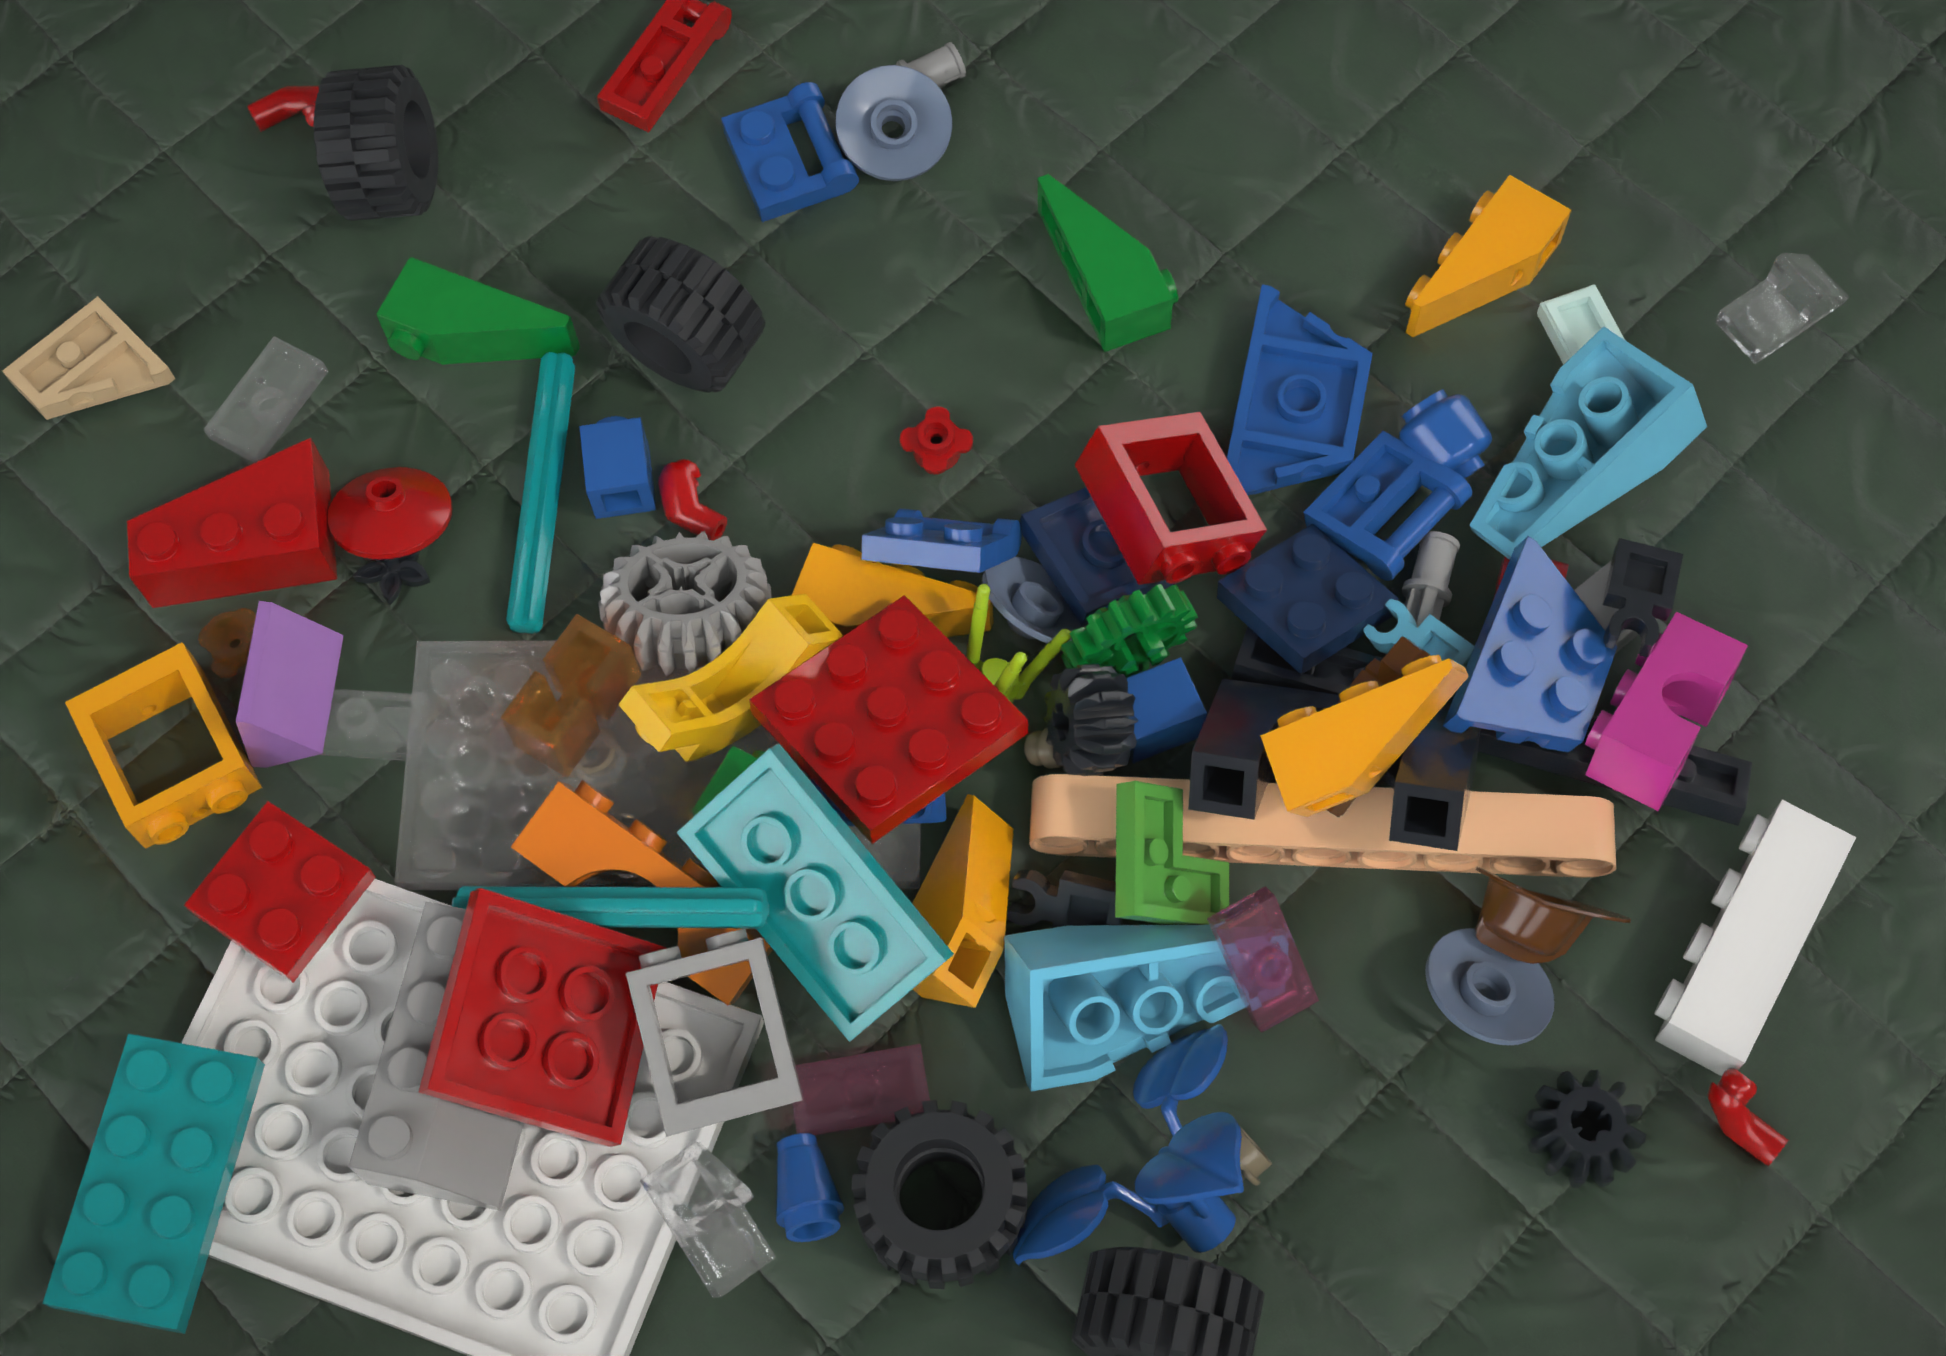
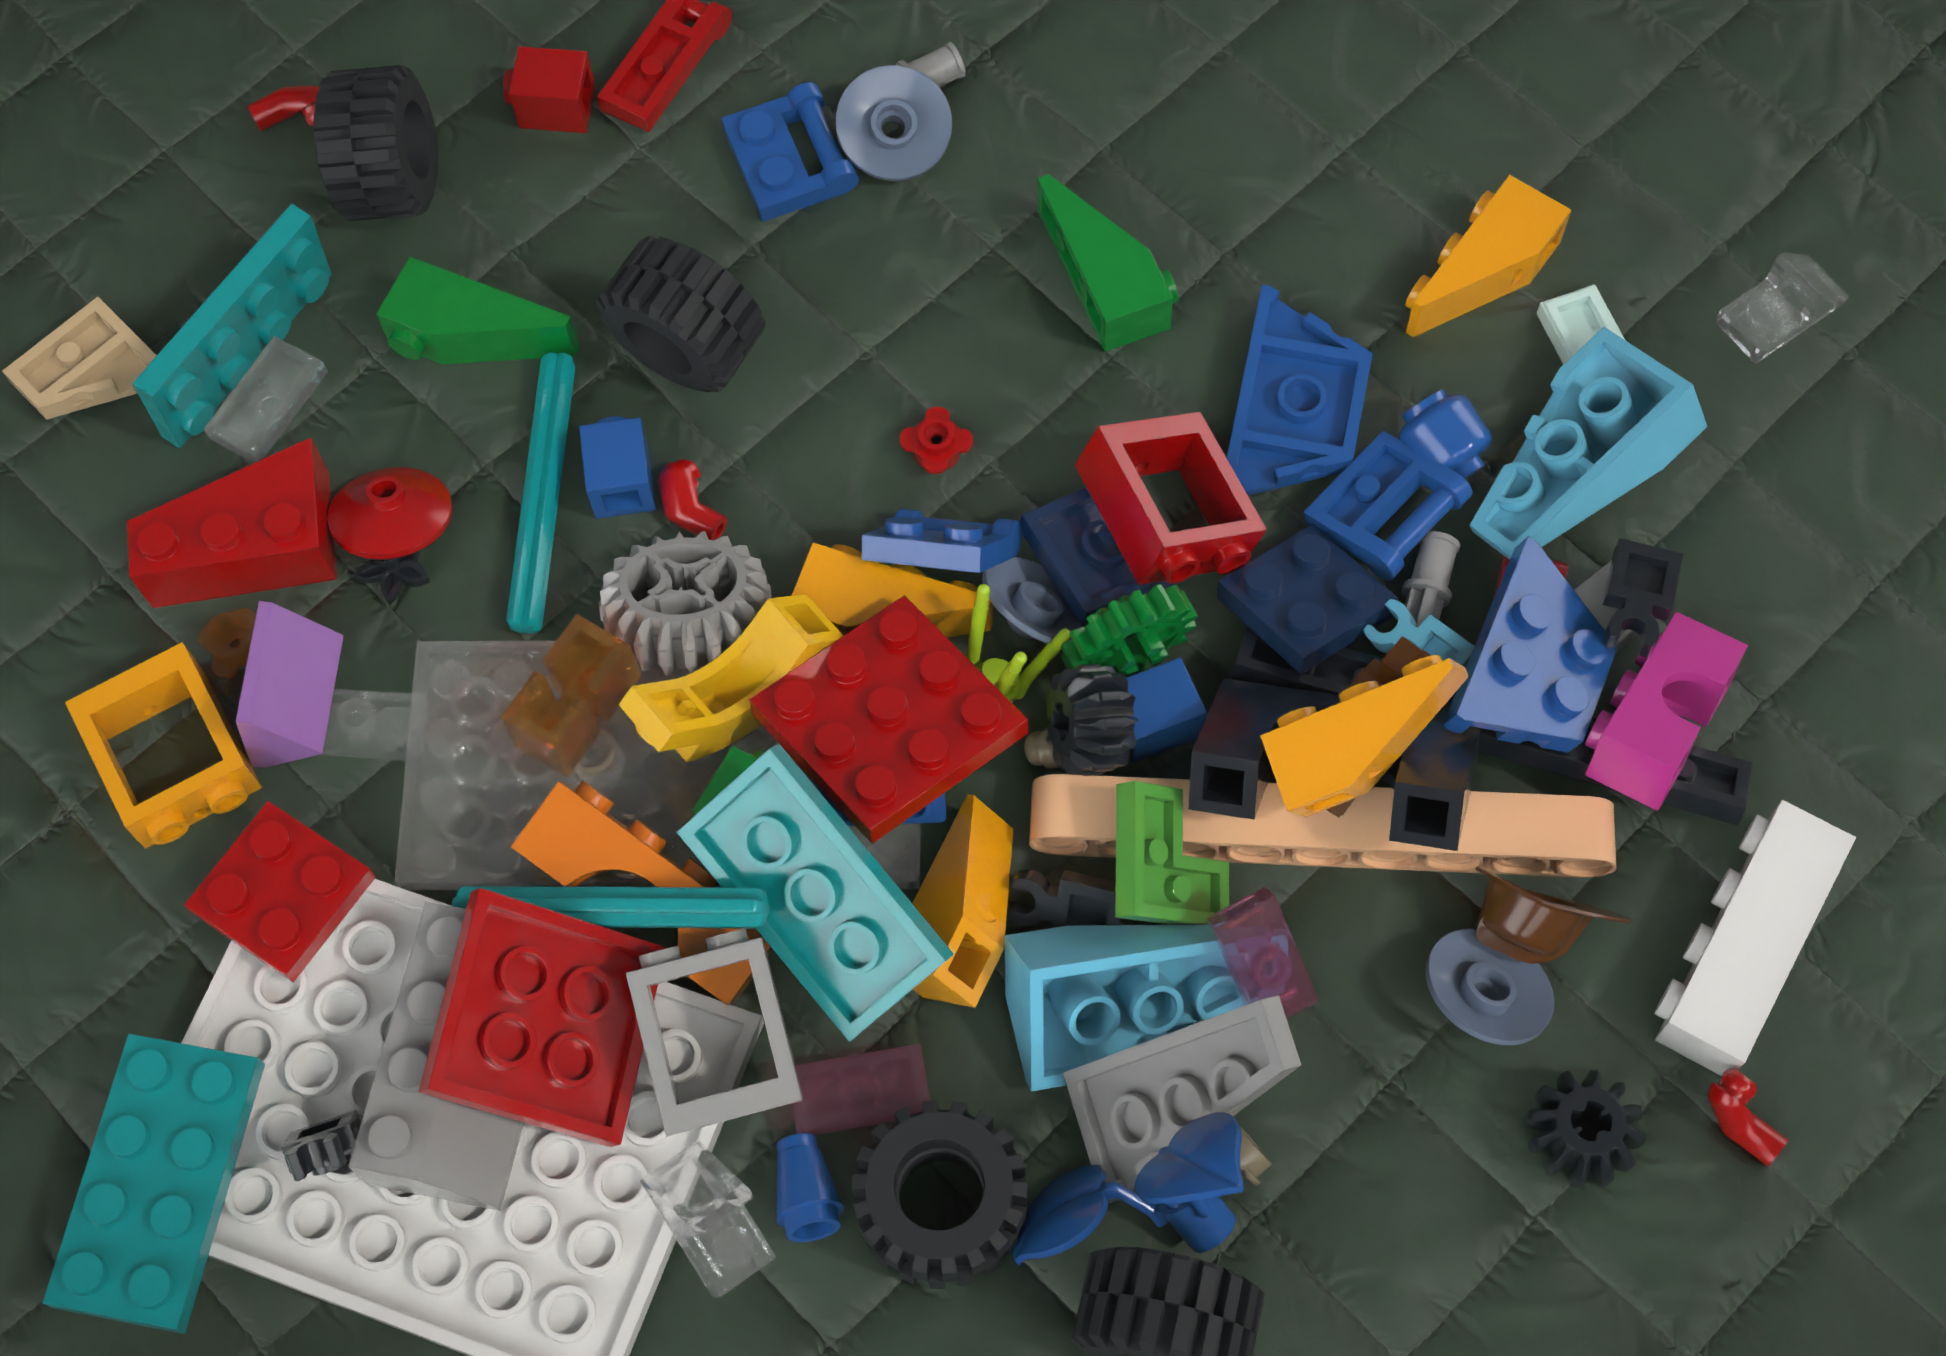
none -> teal plate [132,204,332,449]
none -> black plate [281,1110,361,1181]
none -> red brick [503,46,596,133]
none -> light grey wing [1063,995,1301,1204]

